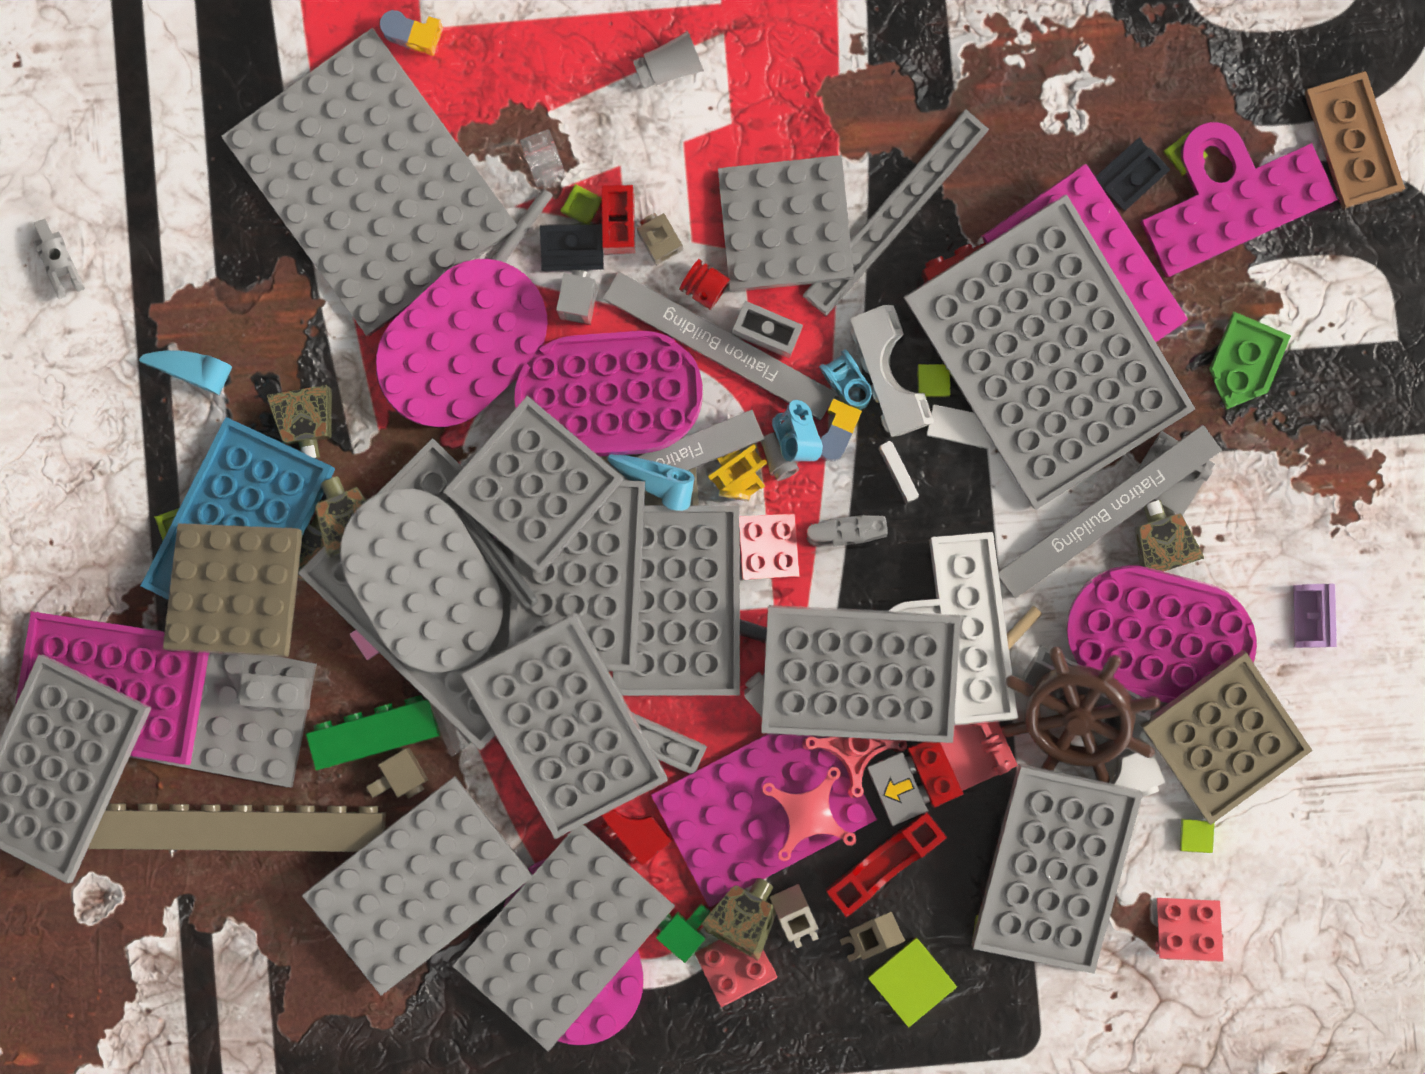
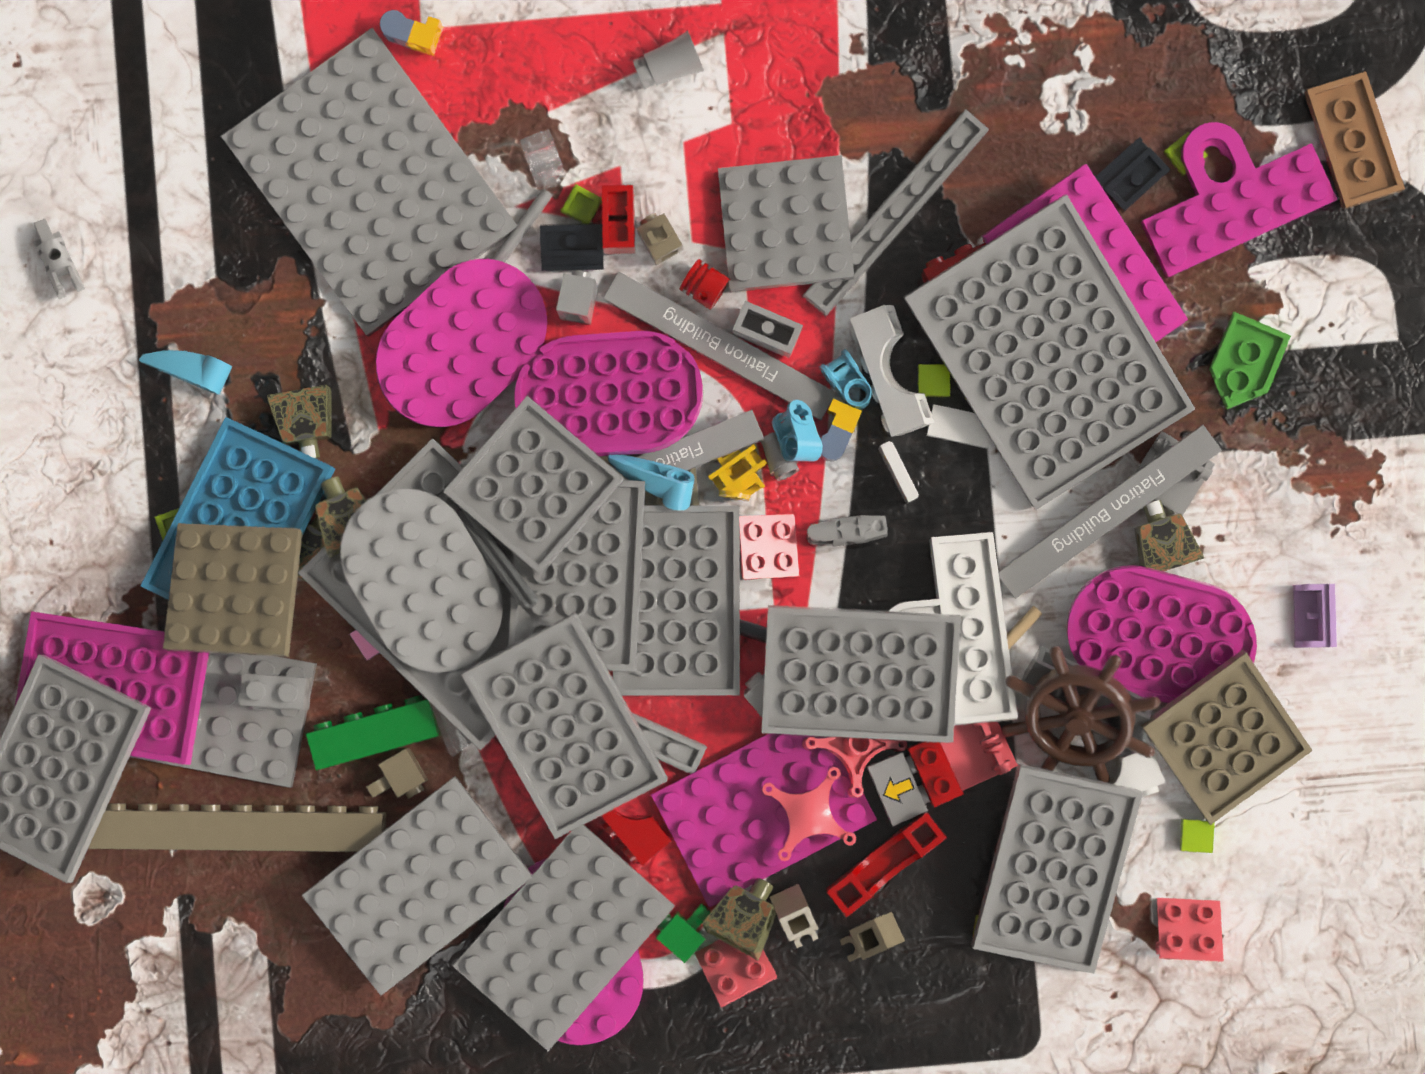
lime tile [868,937,957,1027] -> none

